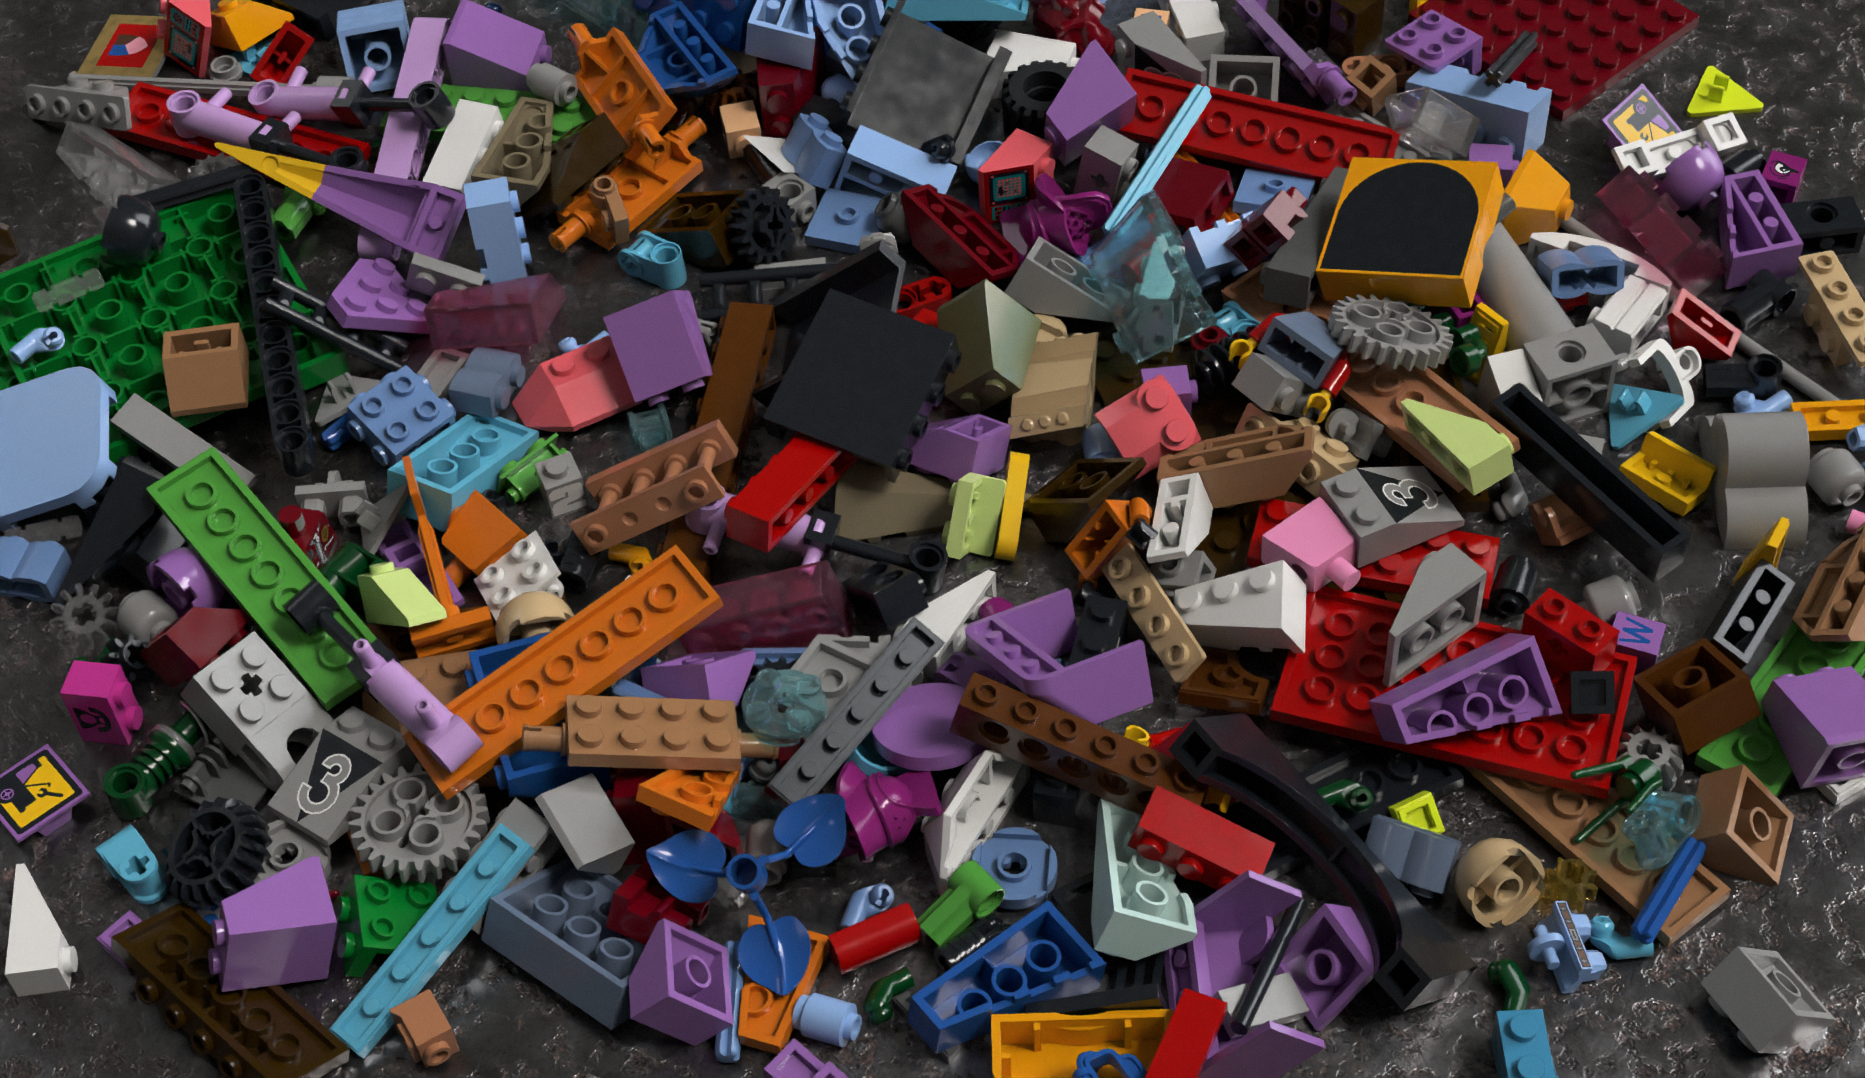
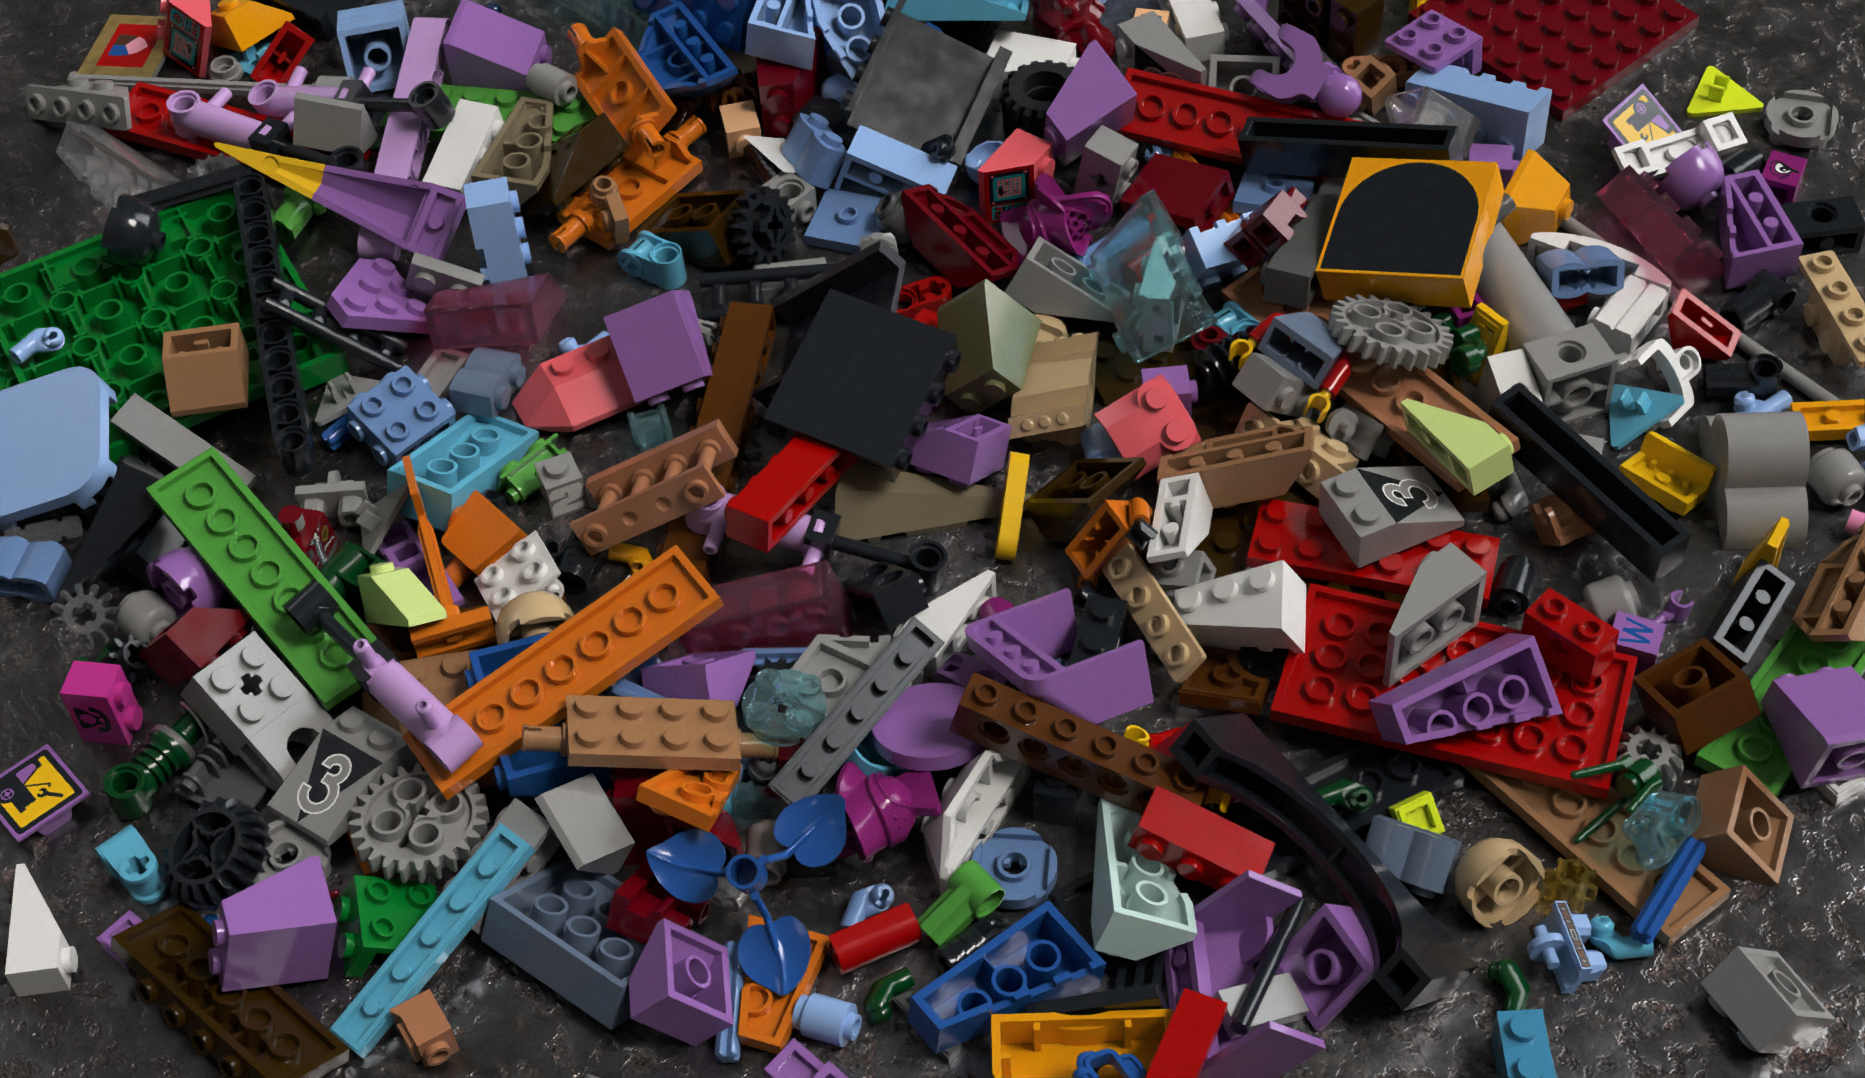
clear axle [32,268,105,313] -> none
yellowish green bracket [942,472,1007,560] -> none
medium azure axle [1102,84,1212,241] -> none
bright pink torso [1261,496,1361,592] -> none
black axle [1484,30,1539,88] -> none
black plate [1570,671,1615,714] -> none
none -> light grey slope [293,92,378,154]
none -> black brick [1238,116,1463,178]
none -> medium lavender piece [1249,23,1362,118]
none -> medium lavender hand [1652,590,1694,623]
none -> light grey plate [1764,90,1839,151]

